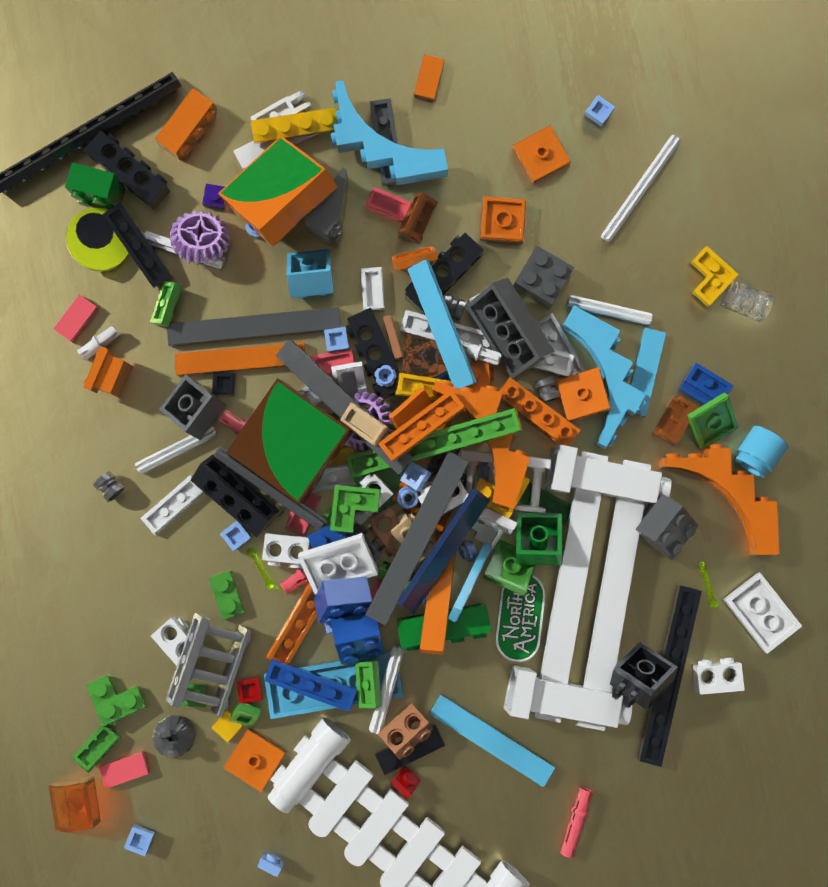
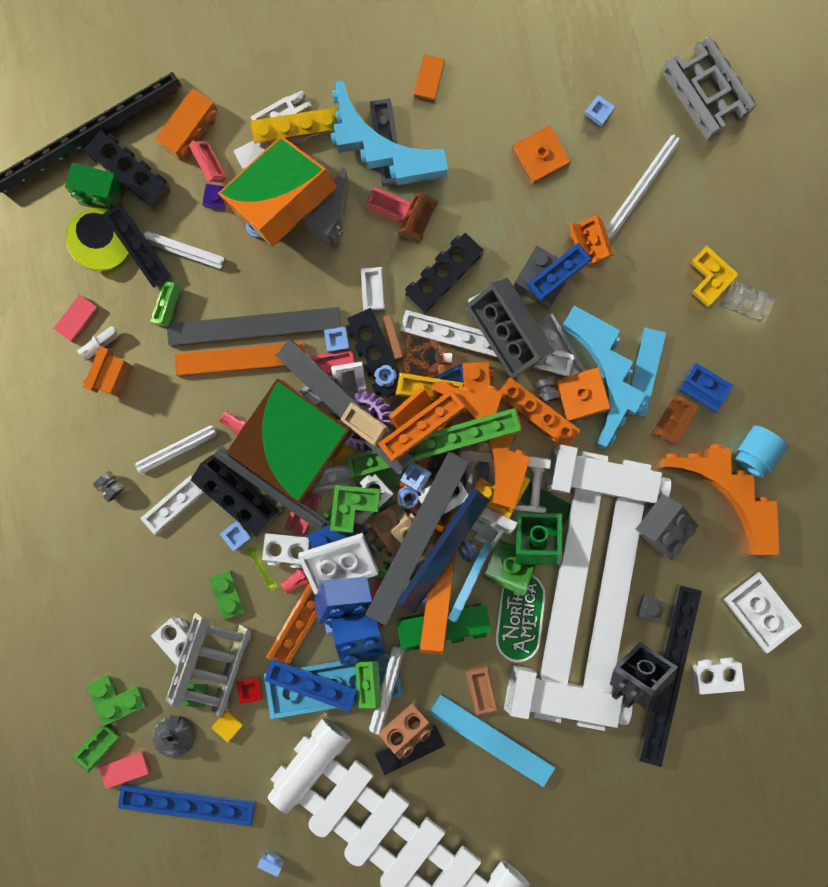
clear orange slope [49,777,101,833] -> none
light blue plate [124,824,155,856] -> none
dark grey brick [159,374,226,440] -> none
lavender gear [170,210,230,266] -> none
black tile [212,372,236,396] -> none
orange plate [224,728,286,792] -> none
bright green plate [230,703,261,727] -> none
medium azure slope [287,248,334,298] -> none
orange plate [391,246,438,271] -> none
red plate [391,766,421,799] -> none
medium azure tile [408,260,477,389] -> none
flat silver wheel [444,293,467,321] -> none
white axle [461,340,501,365] -> none
orange plate [480,196,526,244] -> none
coral pin [560,787,594,858] -> none
white axle [567,295,653,326] -> none
bright green plate [687,392,739,450] -> none
clear neon green hinge [699,562,718,608] -> none
none -> blue tile [118,784,256,826]
none -> coral tile [189,140,226,182]
none -> nougat tile [466,666,498,716]
none -> blue tile [526,243,592,302]
none -> orange bracket [569,215,614,265]
none -> flat silver plate [636,594,666,623]
none -> light grey fence [661,36,755,140]

